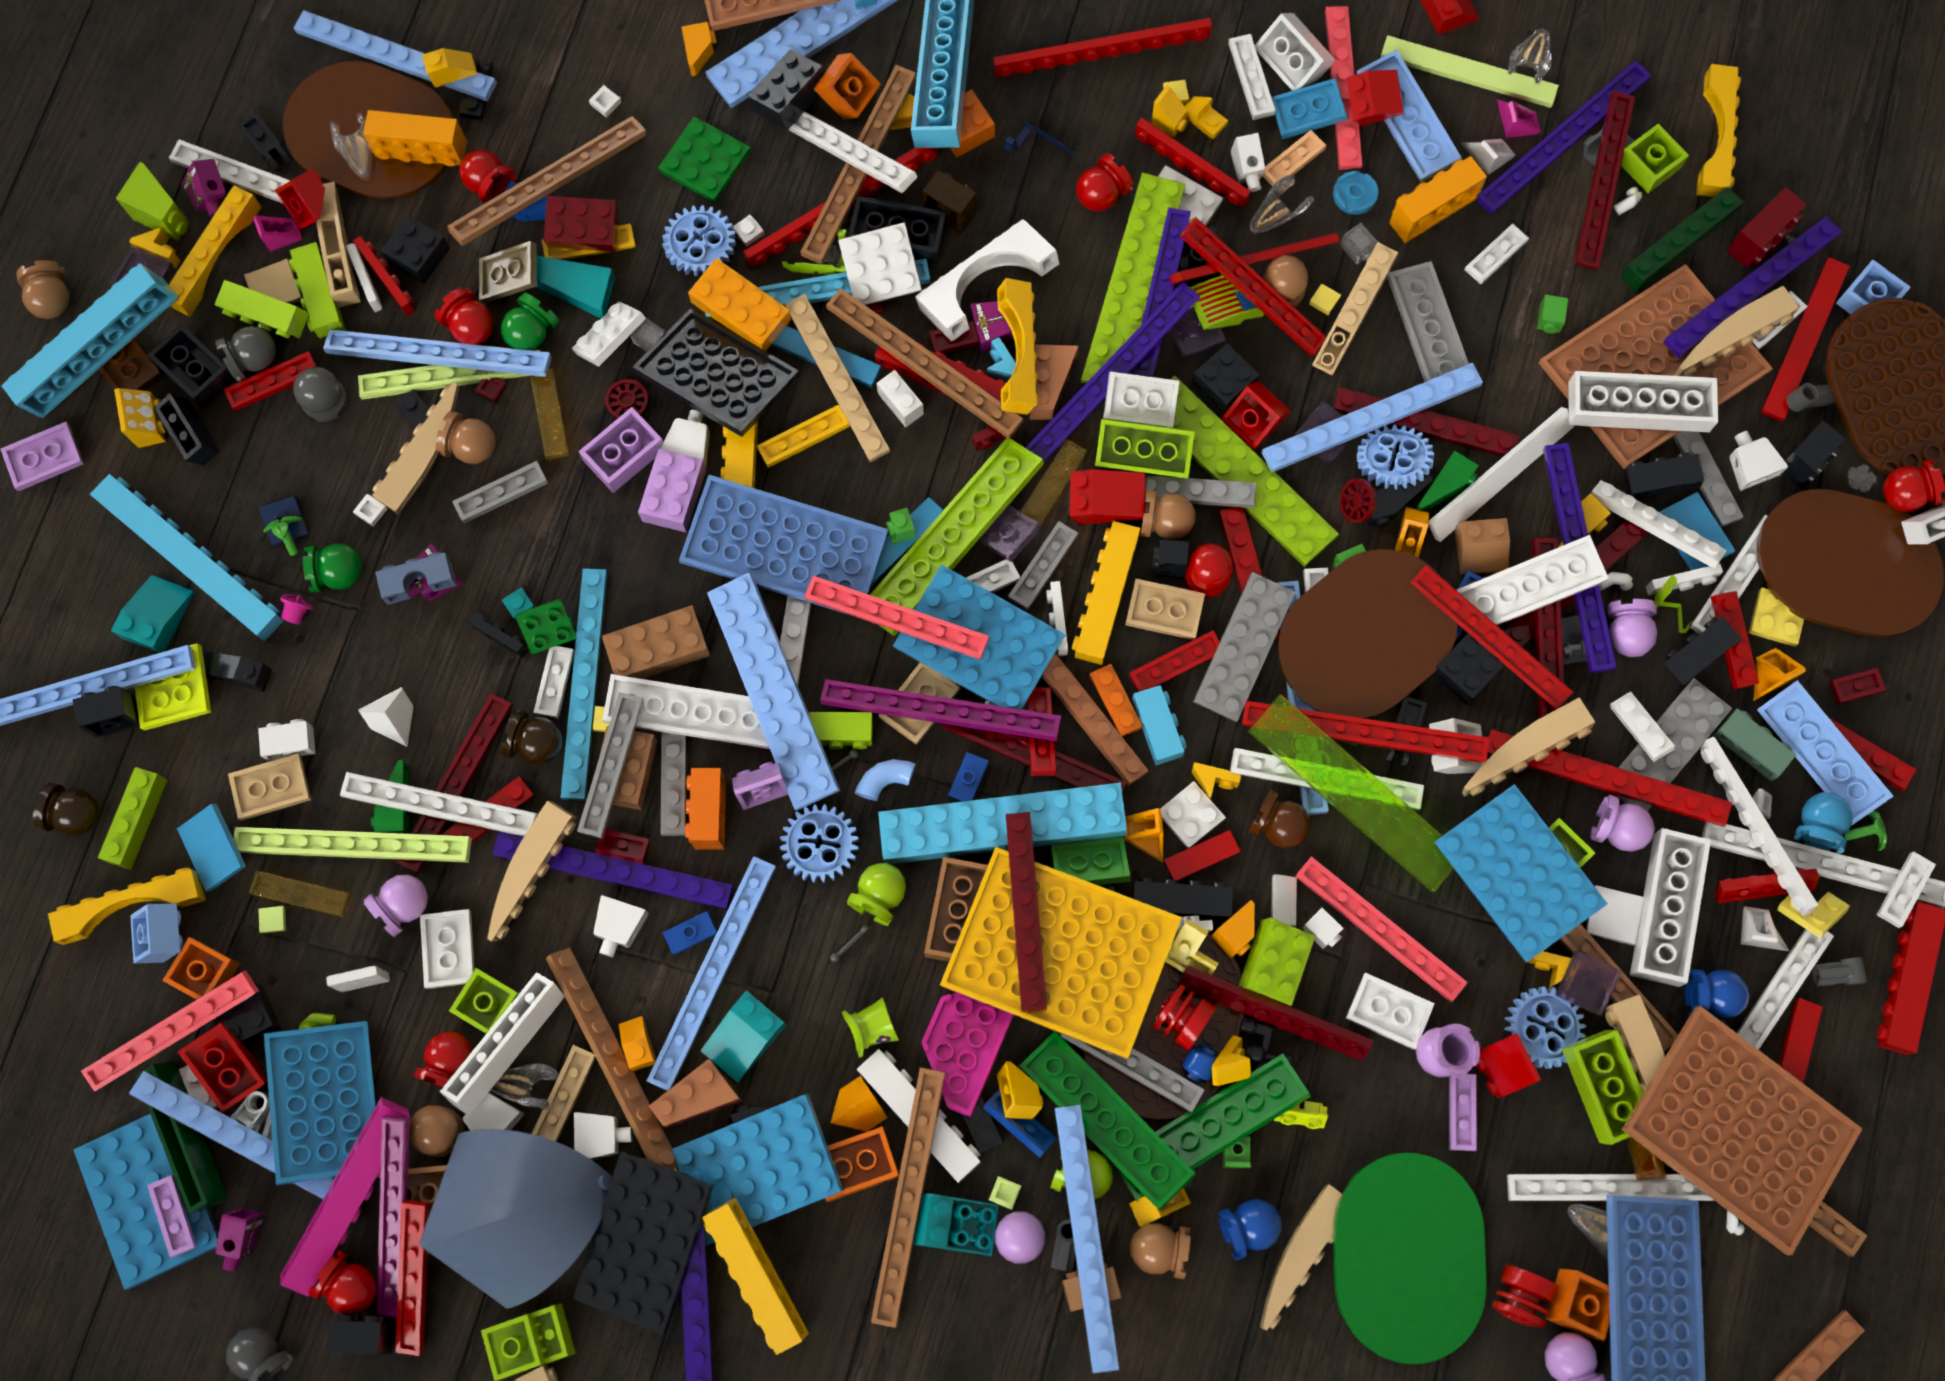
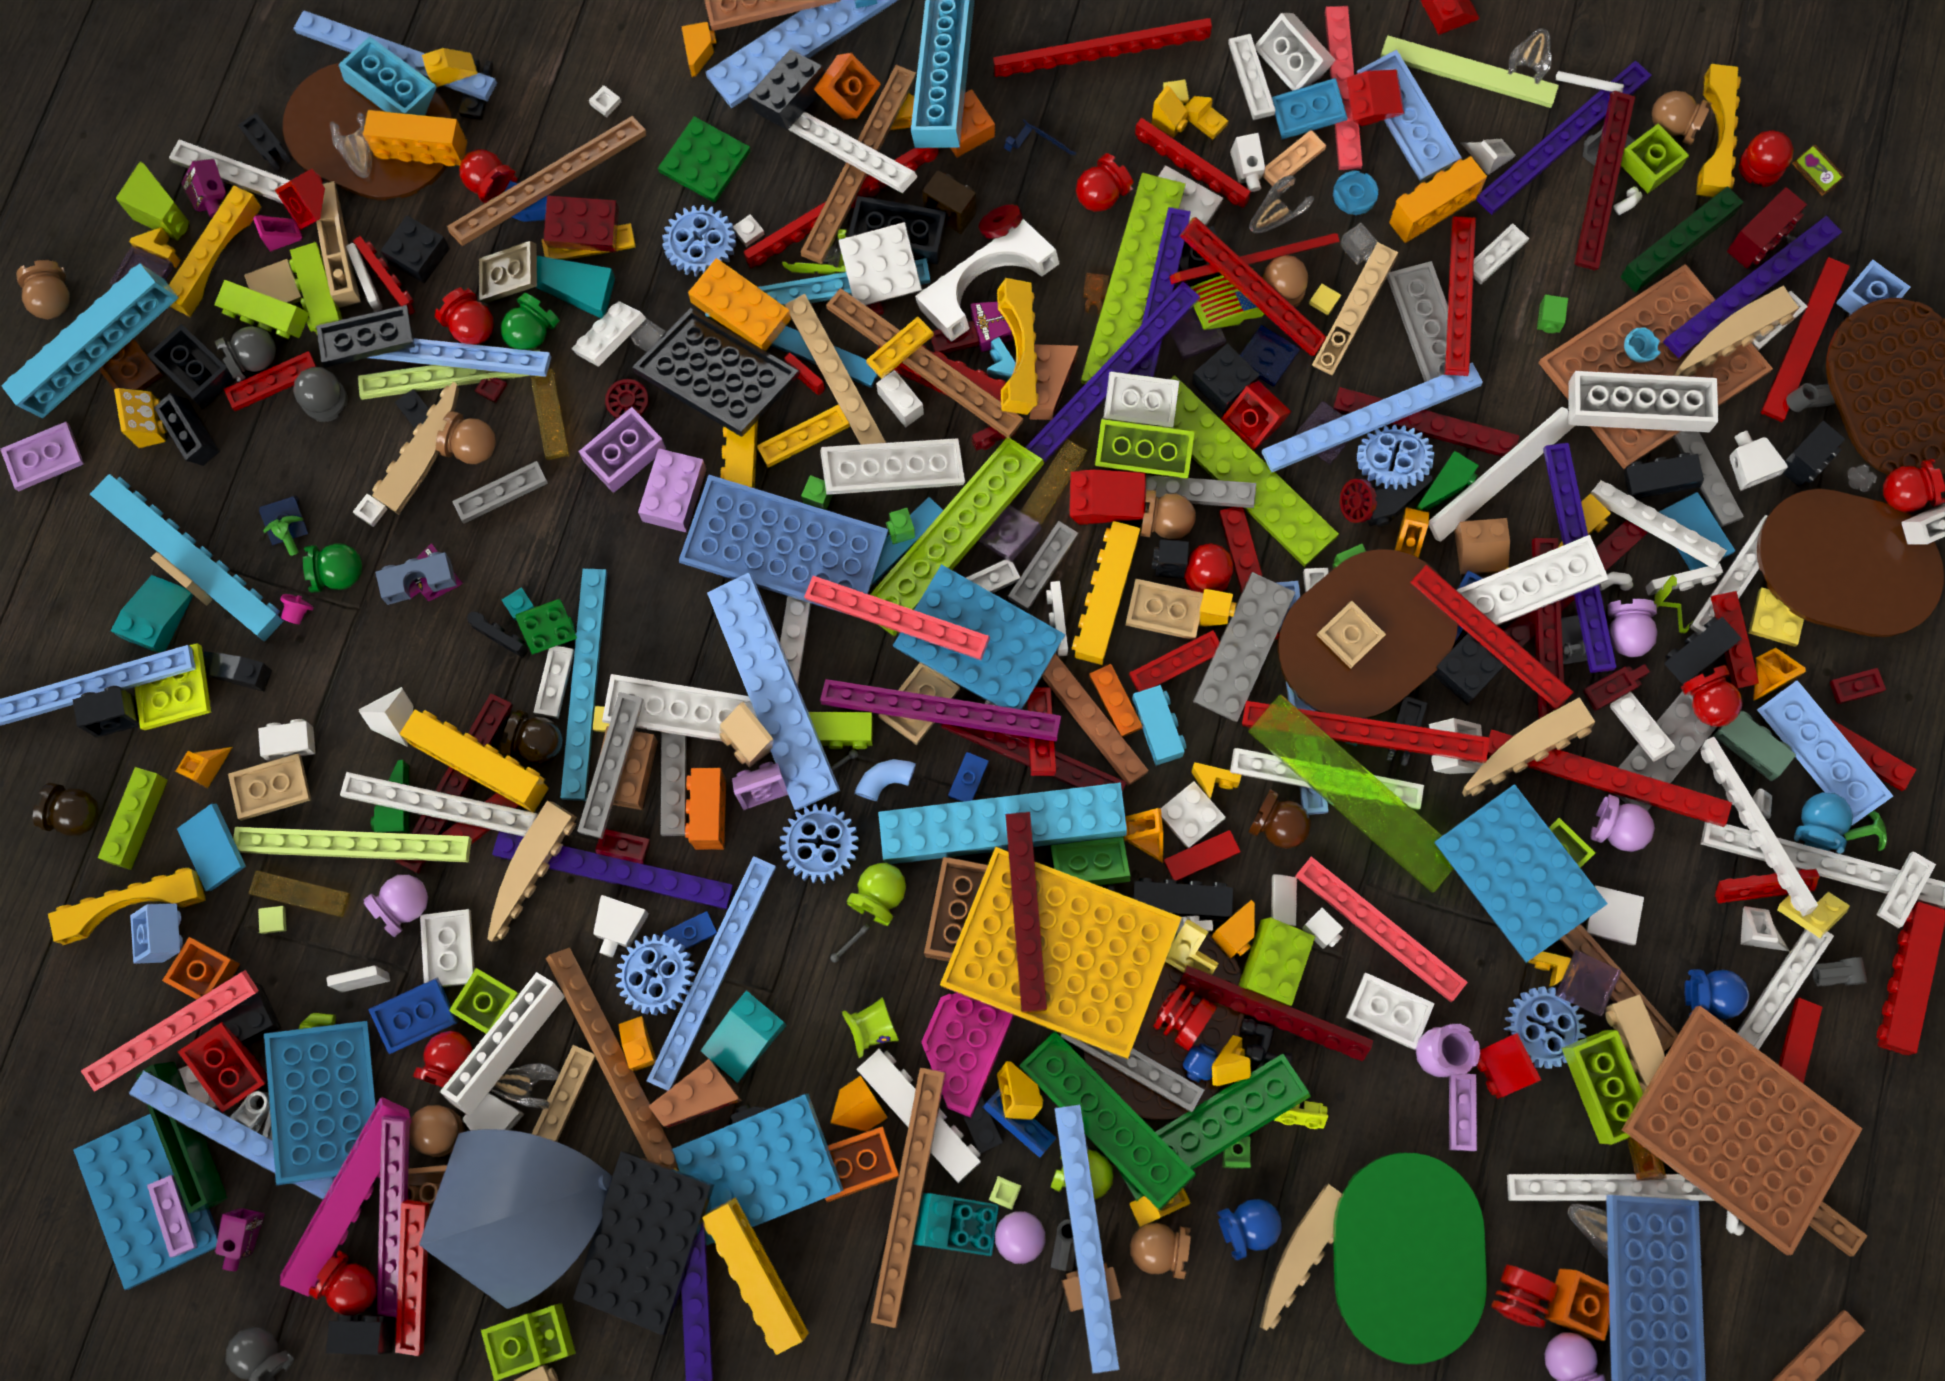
white torso [574,1112,633,1160] -> none
medium nougat brick [602,605,710,679] -> none
white torso [661,410,710,466] -> none
dark pink slope [1497,99,1541,139] -> none
white brick [1630,828,1711,987] -> none
none -> tan tile [151,552,212,606]
none -> light orange slope [175,747,233,788]
none -> black plate [316,305,415,368]
none -> medium azure slope [339,36,437,116]
none -> blue tile [368,977,458,1054]
none -> yellow brick [399,710,549,813]
none -> light blue gear [615,934,695,1015]
none -> tan slope [719,702,773,768]
none -> red tile [784,353,825,395]
none -> bright green brick [801,475,833,510]
none -> white plate [820,438,965,495]
none -> yellow tile [866,317,934,379]
none -> dark red tile [978,204,1023,239]
none -> clear orange plate [1083,273,1109,314]
none -> yellow slope [1199,589,1236,626]
none -> clear blue tile [1240,325,1300,387]
none -> tan plate [1317,601,1386,669]
none -> red tile [1445,216,1476,376]
none -> white bar [1556,71,1624,93]
none -> dark red hinge [1583,664,1650,711]
none -> medium azure hair [1624,327,1661,363]
none -> medium nougat tile [1652,91,1712,145]
none -> red tile [1681,665,1743,727]
none -> red tile [1739,130,1794,187]
none -> slope [1792,144,1844,196]

